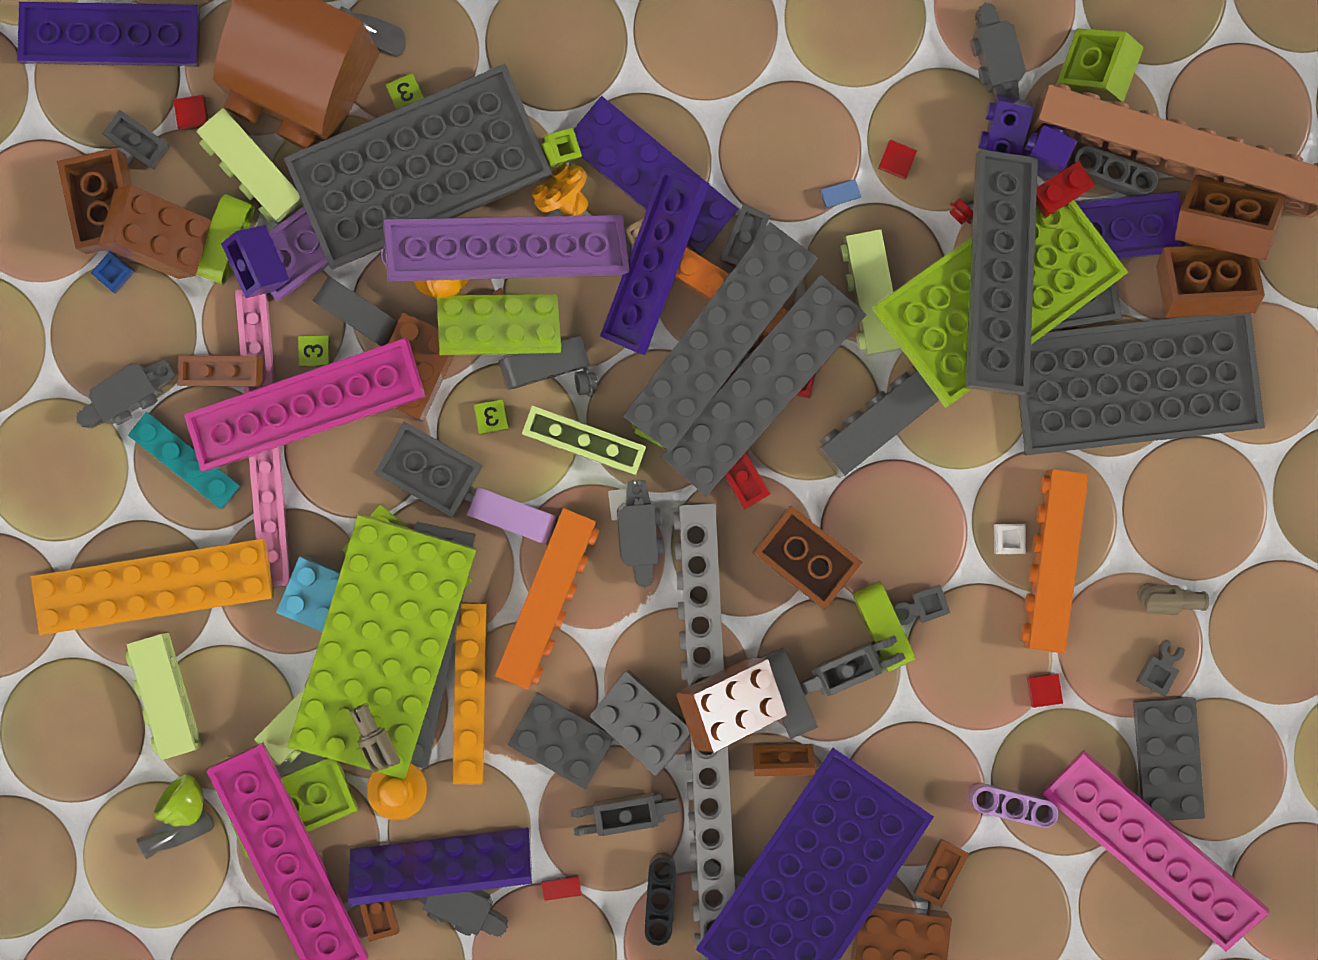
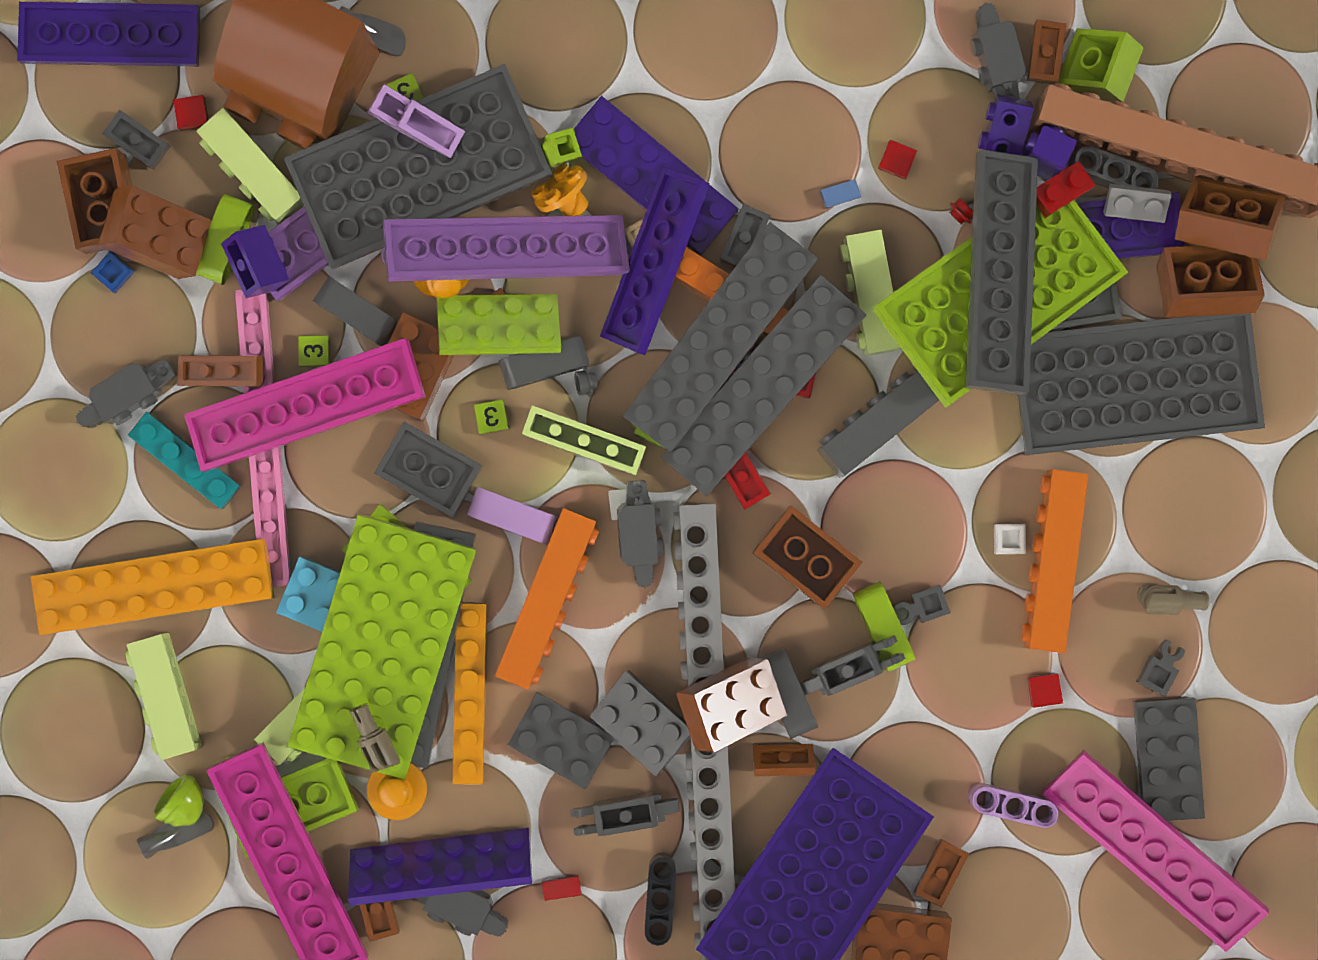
none -> lavender slope [366,84,465,158]
none -> dark orange plate [1027,19,1067,84]
none -> light grey plate [1103,184,1172,223]

